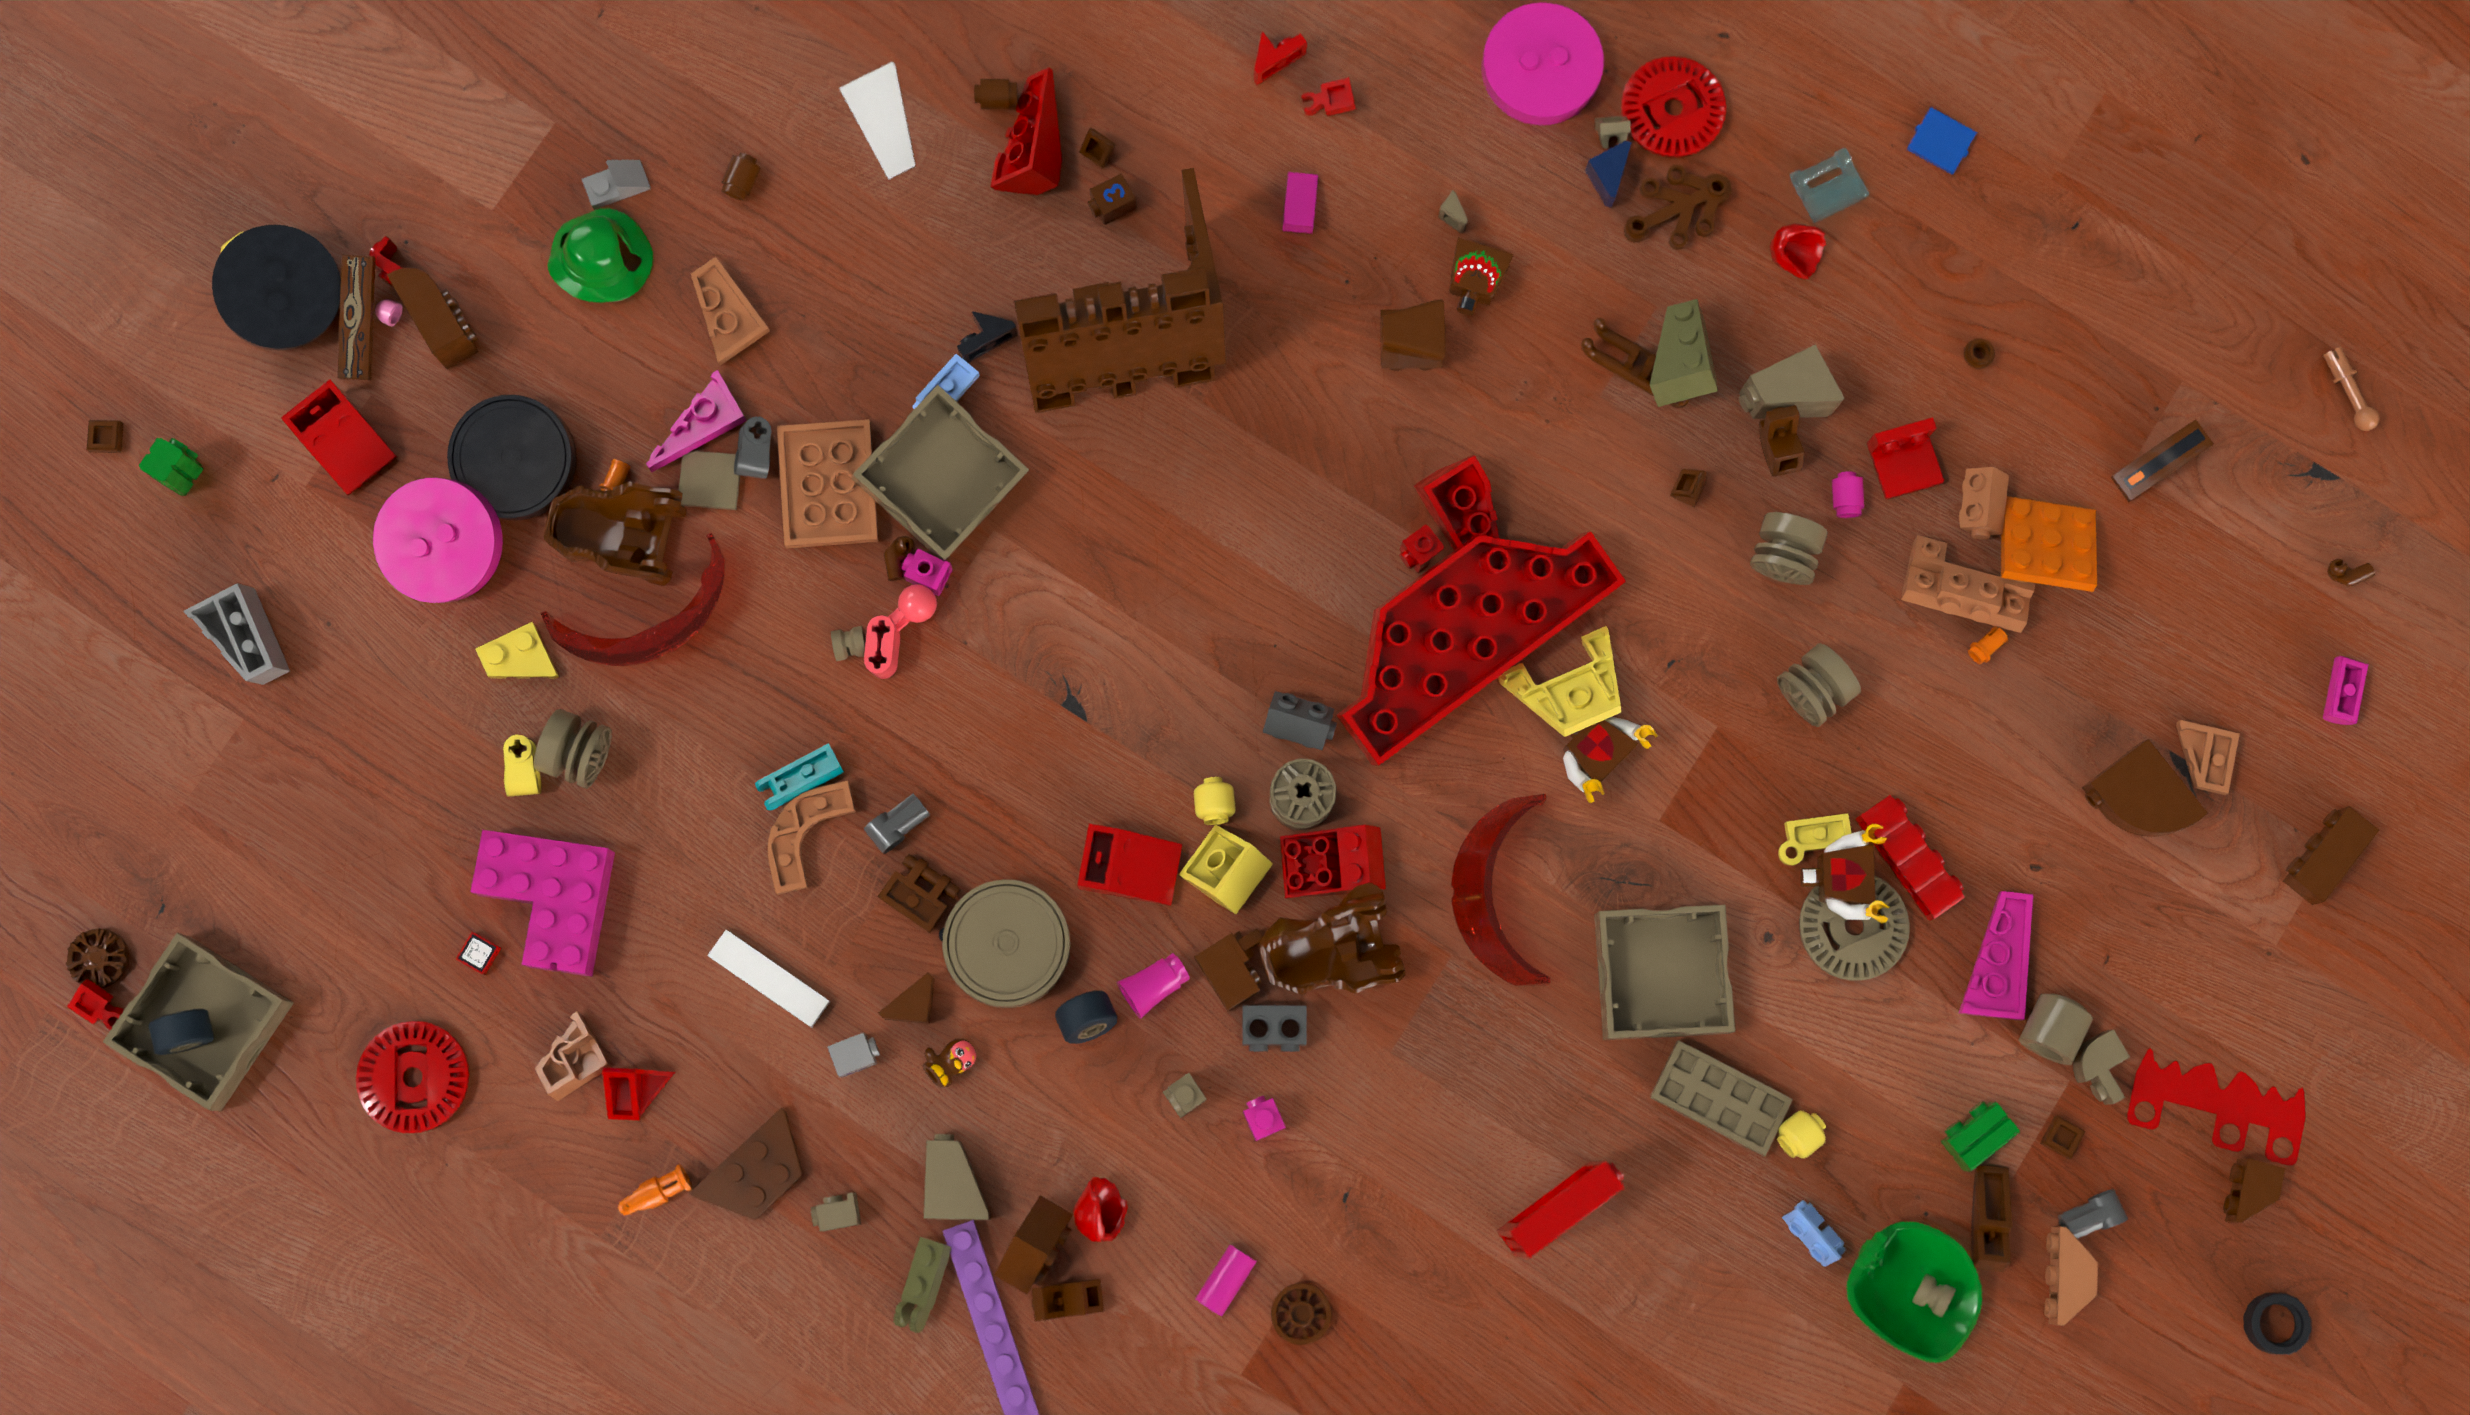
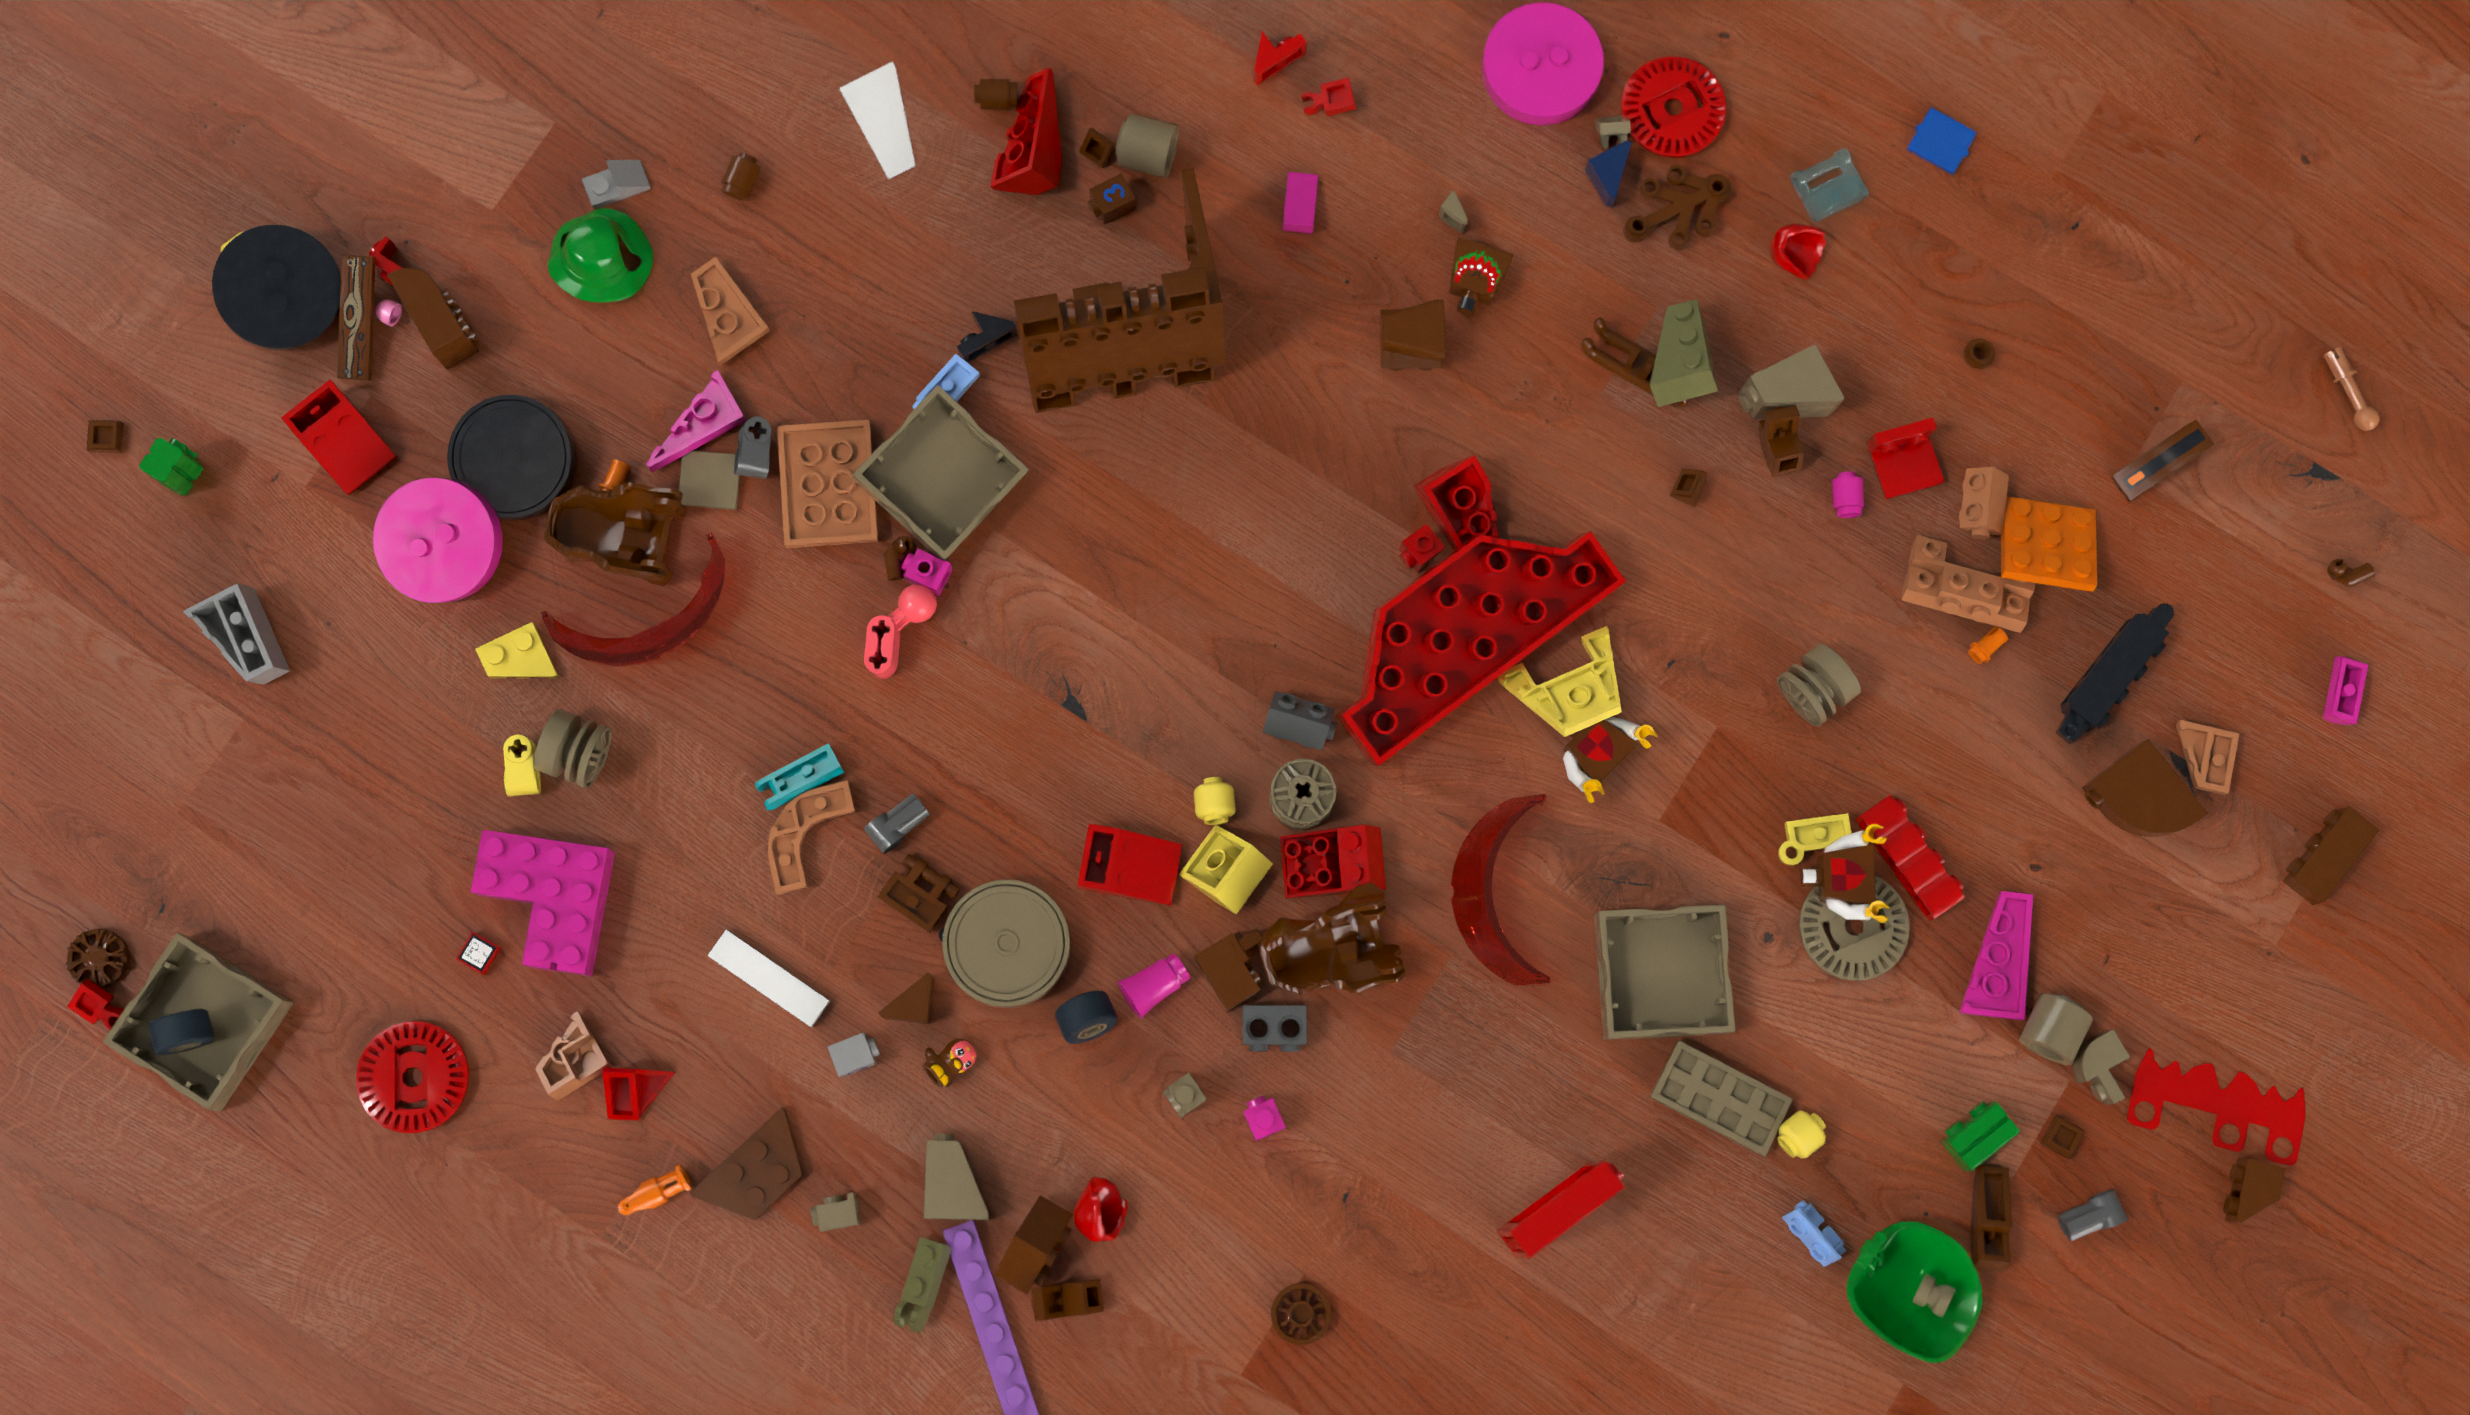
dark tan wheel [831,626,866,661] -> none
dark pink brick [1195,1244,1256,1317] -> none
dark tan wheel [1750,512,1828,585] -> none
nougat slope [2044,1227,2098,1326] -> none
black tyre [2243,1293,2312,1355] -> none
none -> dark tan piece [1116,113,1179,178]
none -> black hinge [2055,603,2175,744]

